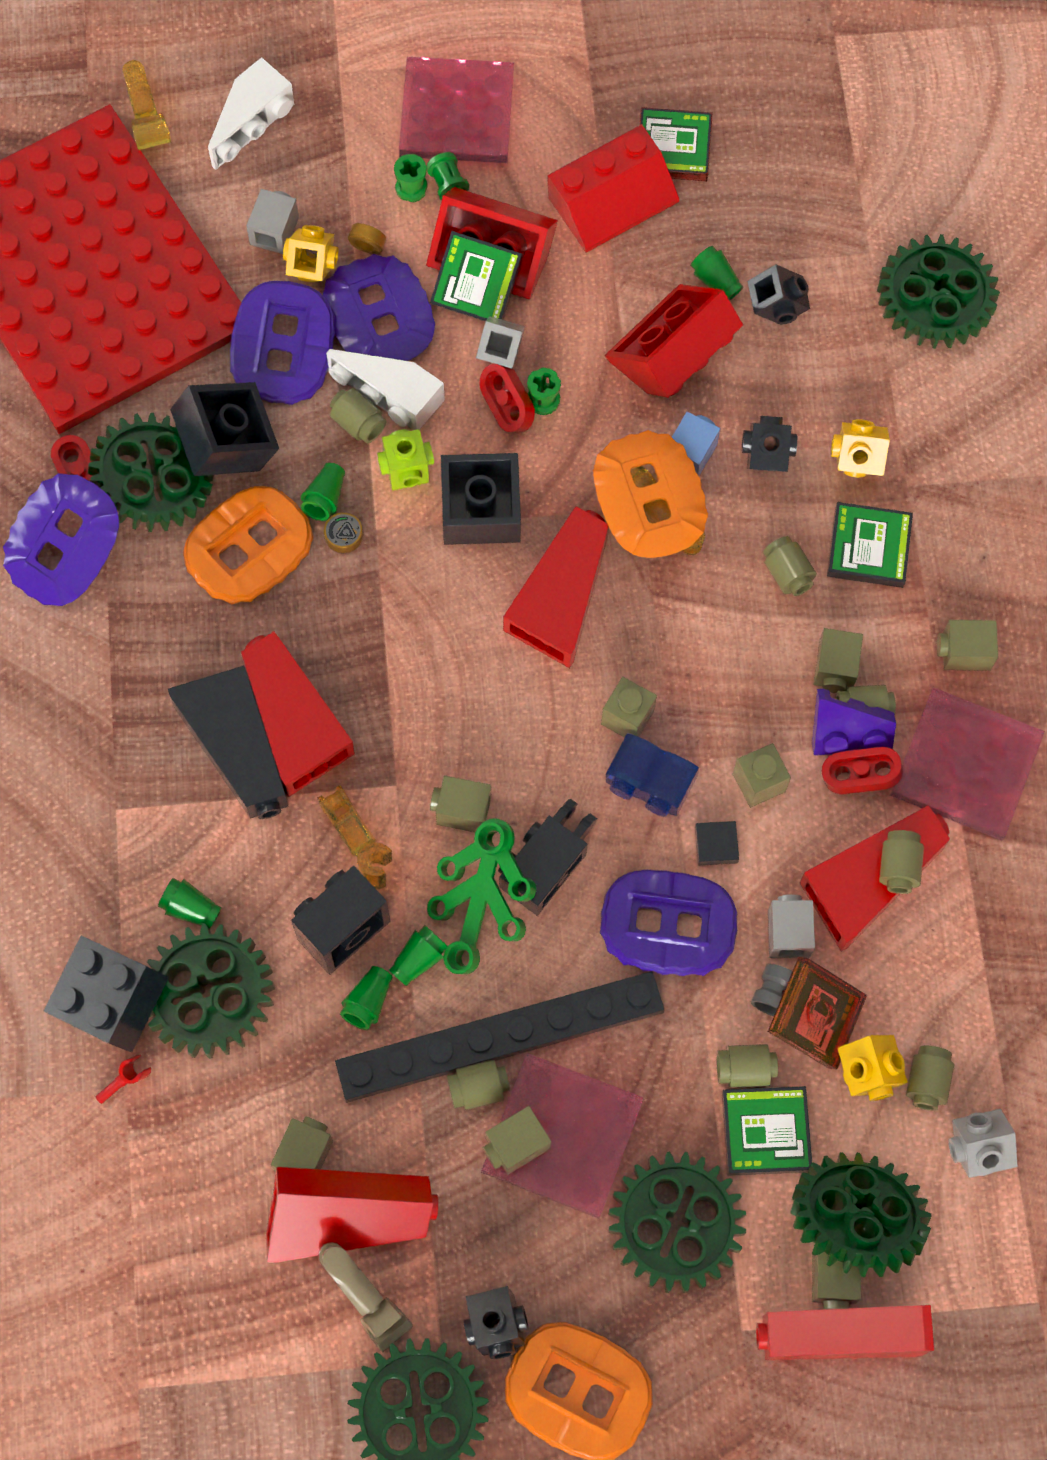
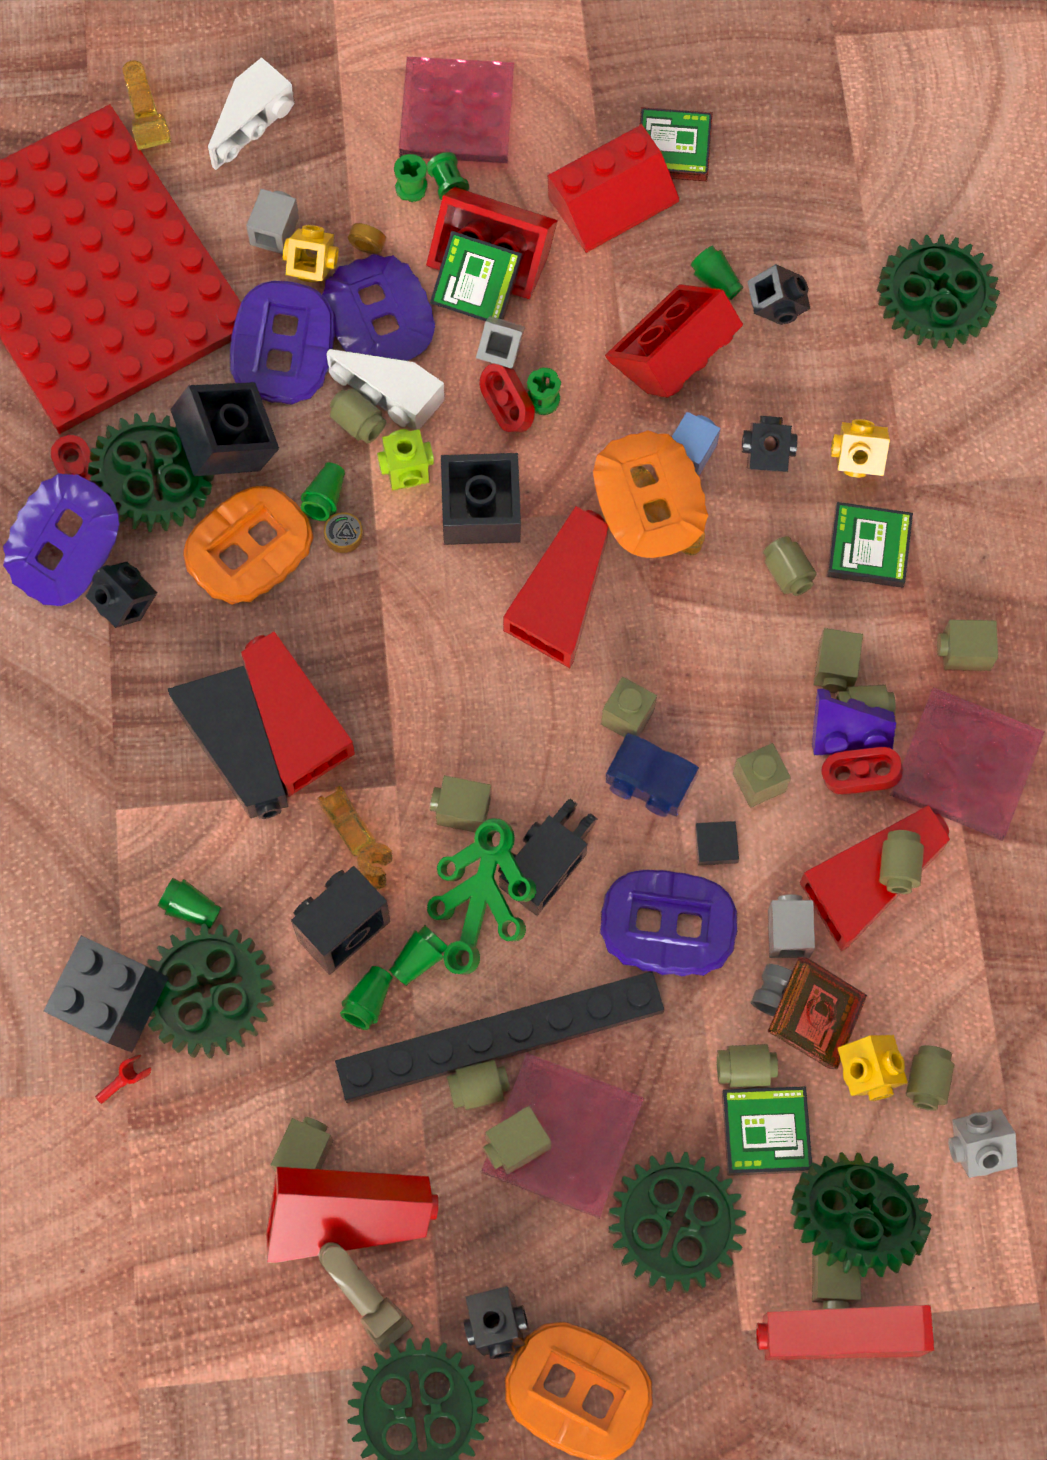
none -> black brick [85,561,158,628]

